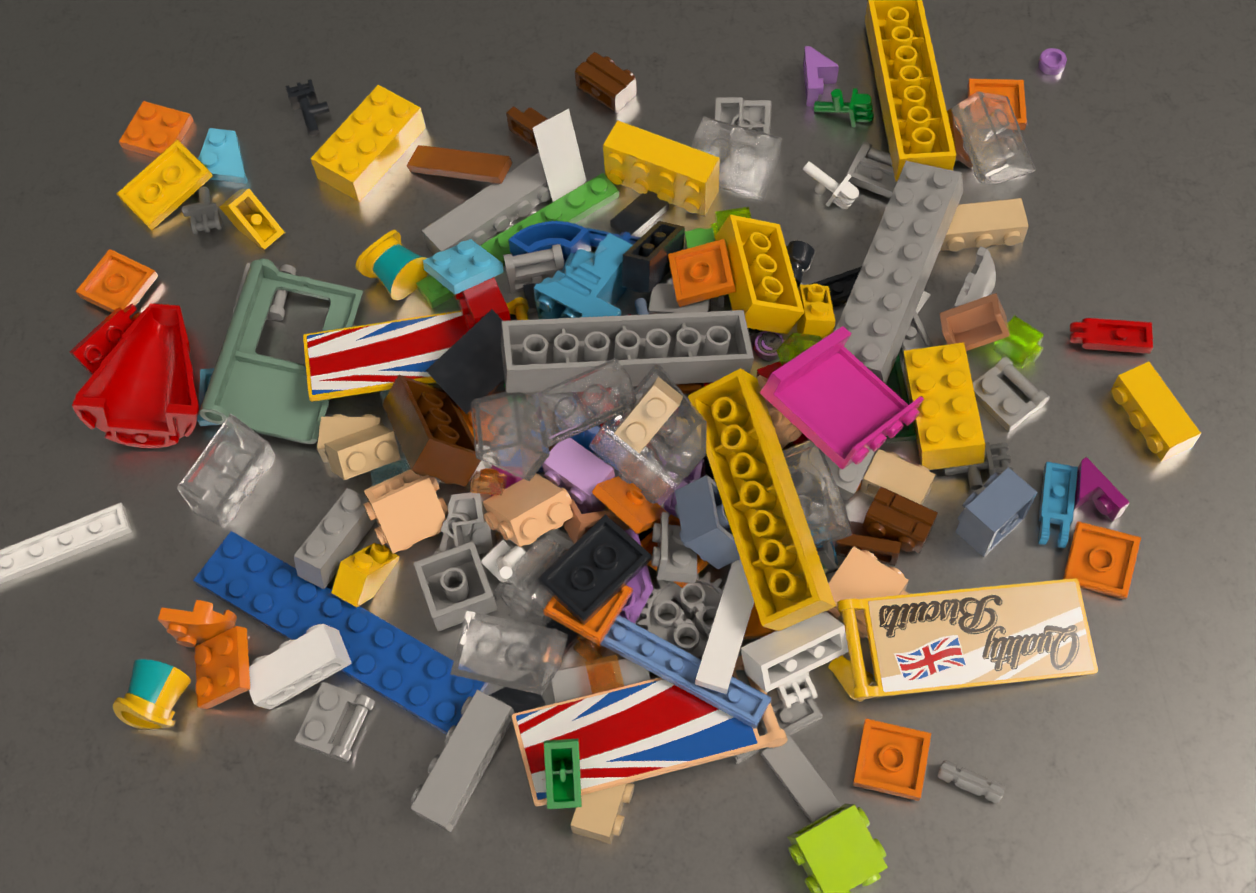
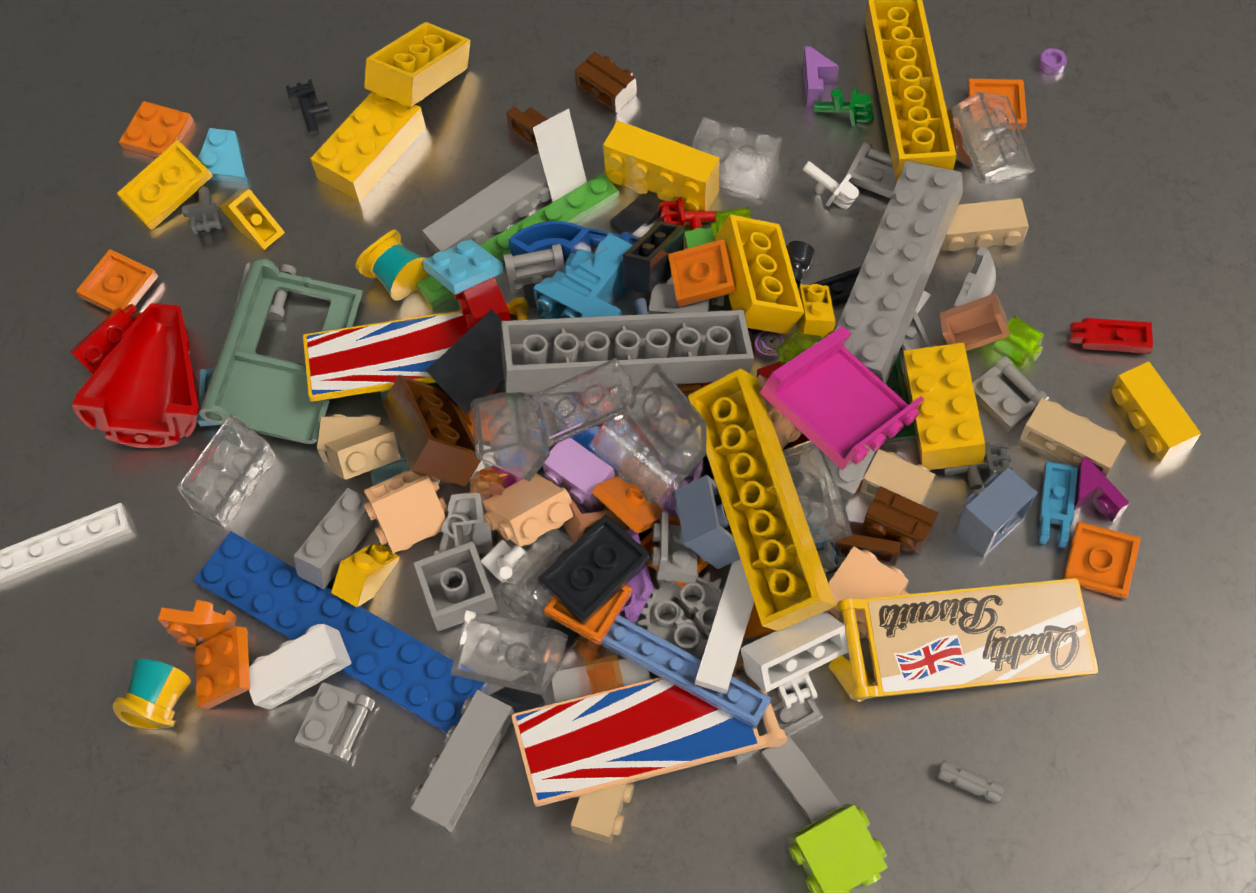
dark orange tile [407,145,513,184] -> none
green slope [544,739,582,809] -> none
tan brick [614,377,683,454] -> none
light grey slope [715,97,772,151] -> none
orange plate [852,718,932,801] -> none
none -> yellow brick [364,22,471,107]
none -> red arm [658,197,720,230]
none -> tan brick [1020,398,1126,477]

